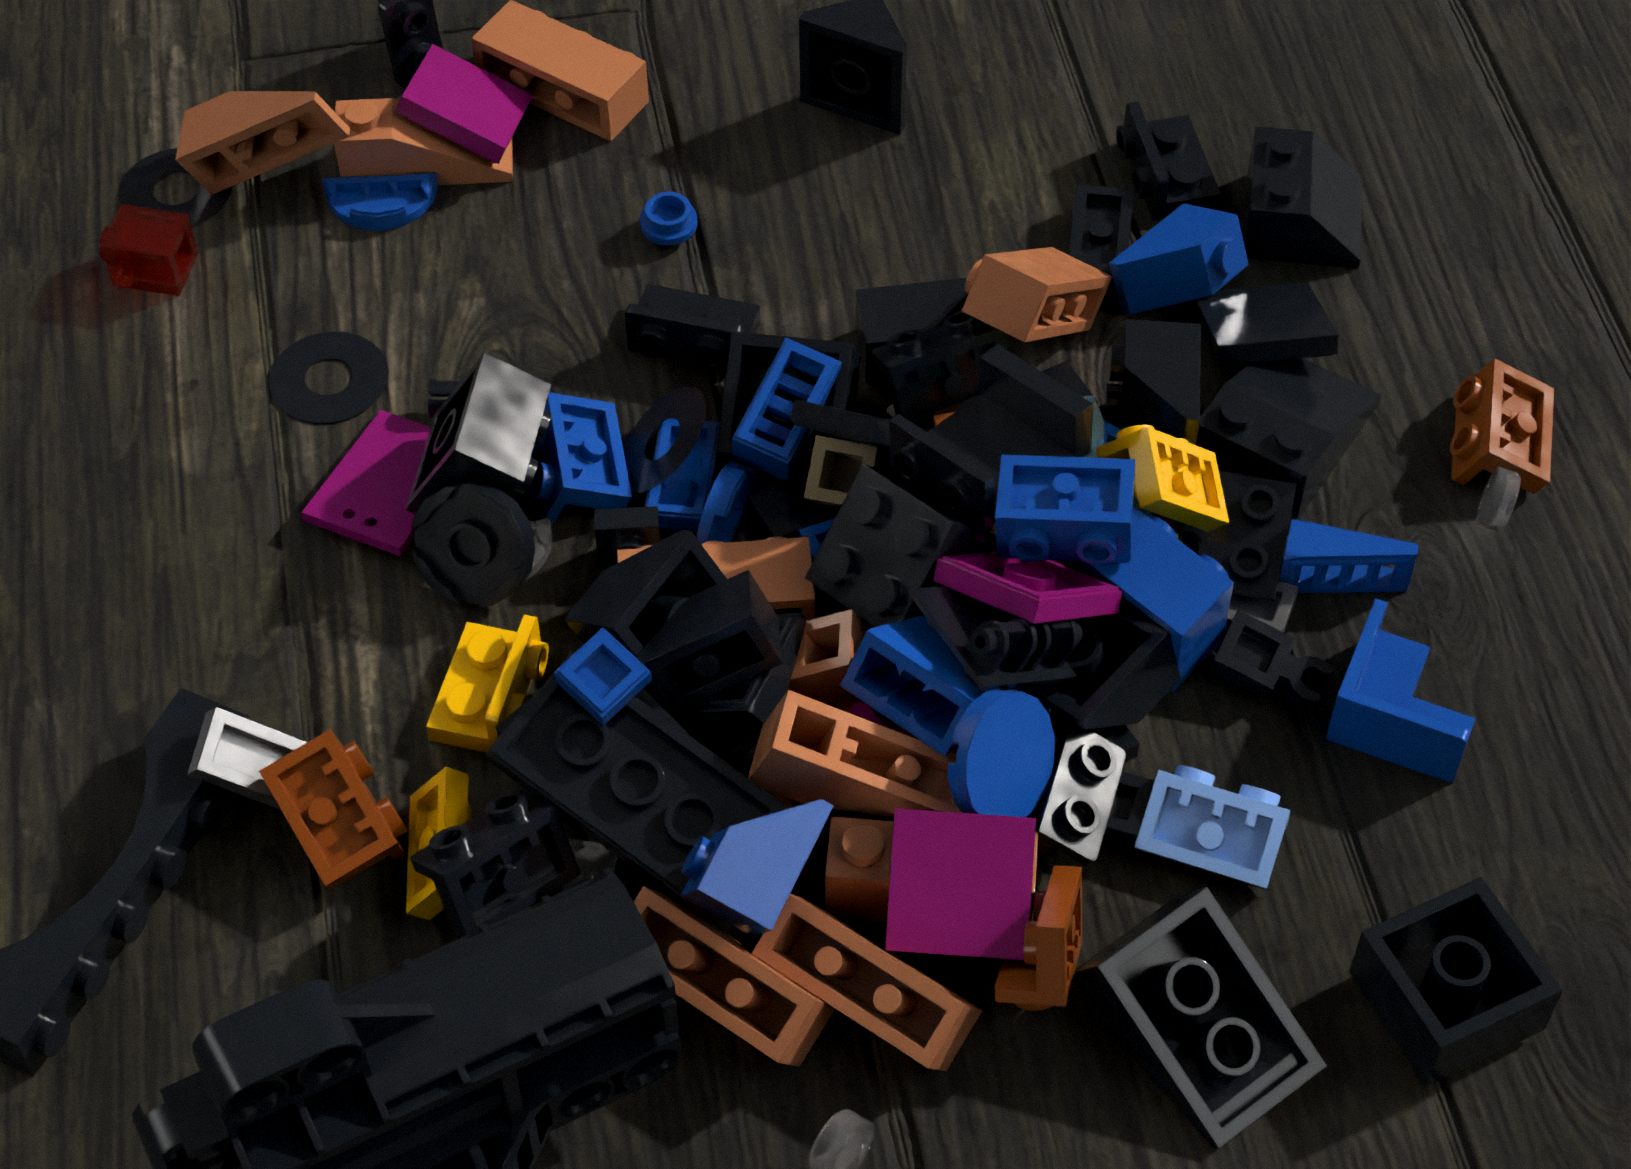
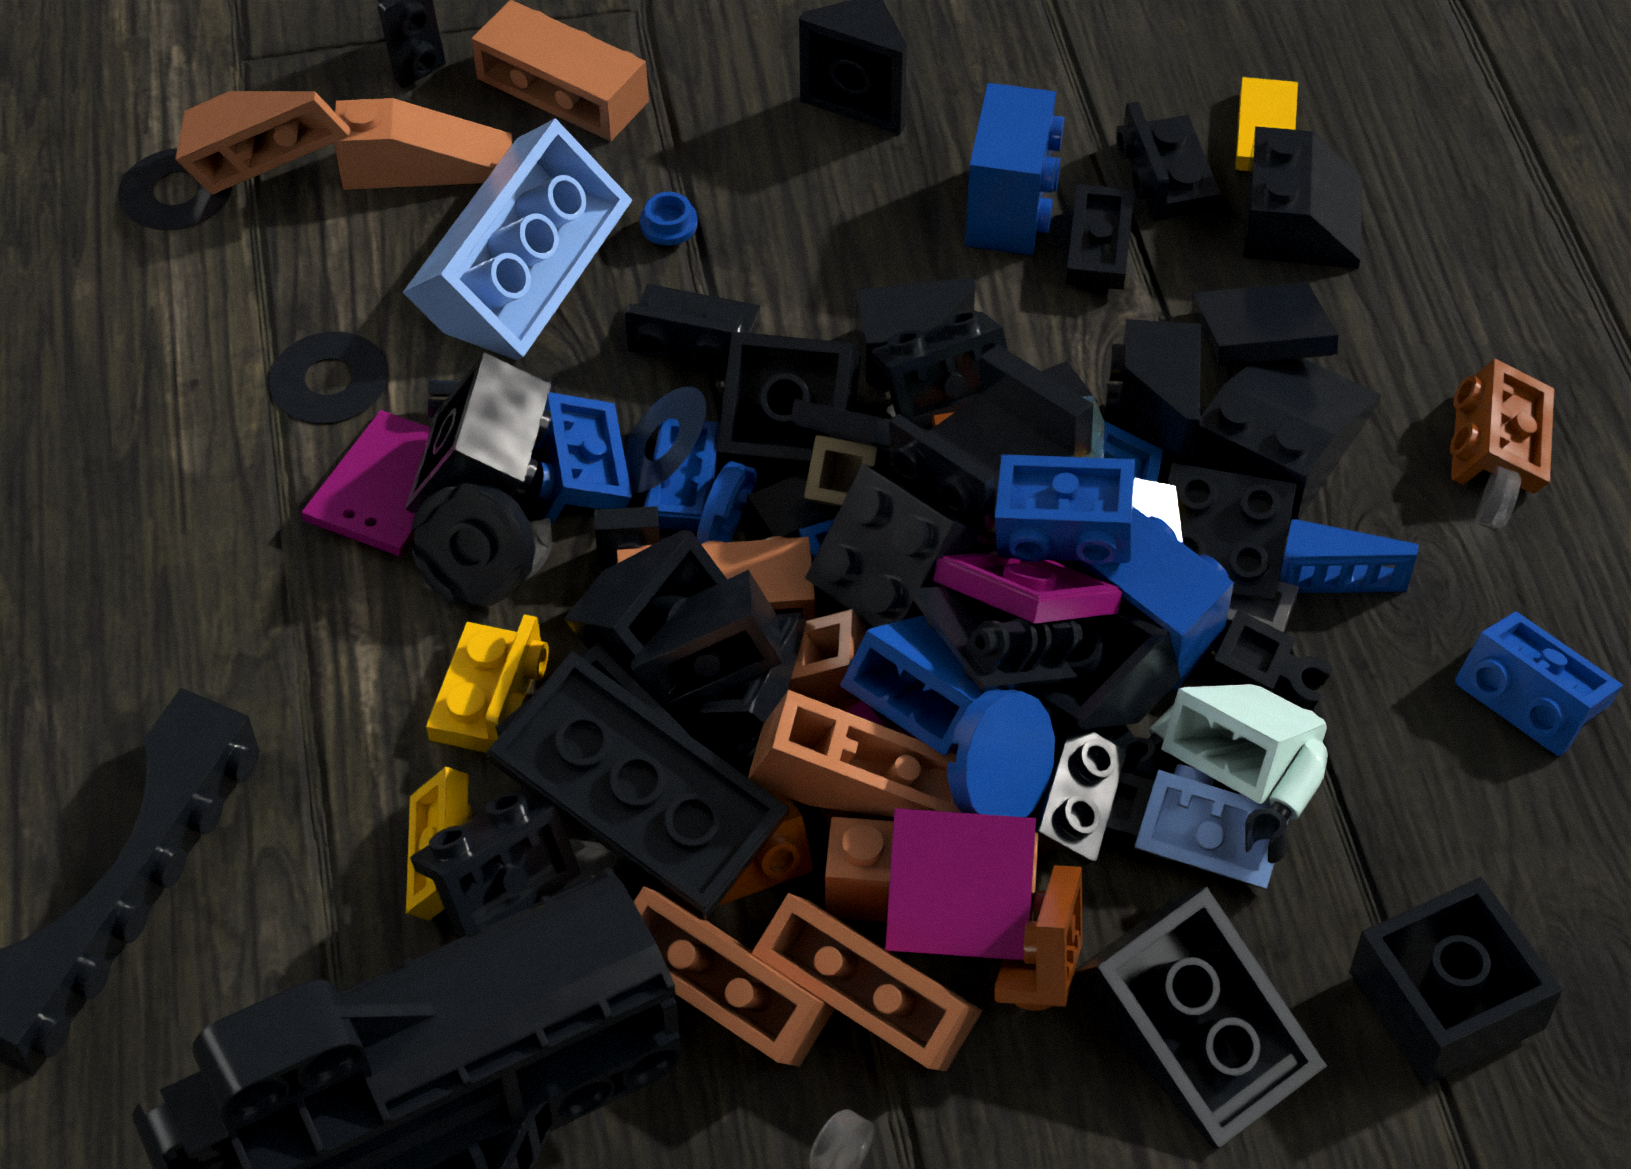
clear red brick [99,204,199,296] -> none
tile [187,707,307,810] -> none
dark orange bracket [259,729,408,890] -> none
blue tile [322,173,438,231] -> none
magenta tile [395,44,533,164] -> none
blue tile [554,627,652,726] -> none
blue slope [680,799,834,937] -> none
blue slope [732,338,842,481] -> none
nougat brick [962,247,1113,342] -> none
yellow bracket [1096,425,1229,531] -> none
blue slope [1109,203,1249,315] -> none
blue panel [1326,598,1476,784] -> none
none -> light blue slope [403,118,632,360]
none -> blue brick [965,83,1065,255]
none -> light aqua torso [1119,684,1328,863]
none -> yellow tile [1235,77,1298,171]
none -> blue bracket [1455,611,1623,756]

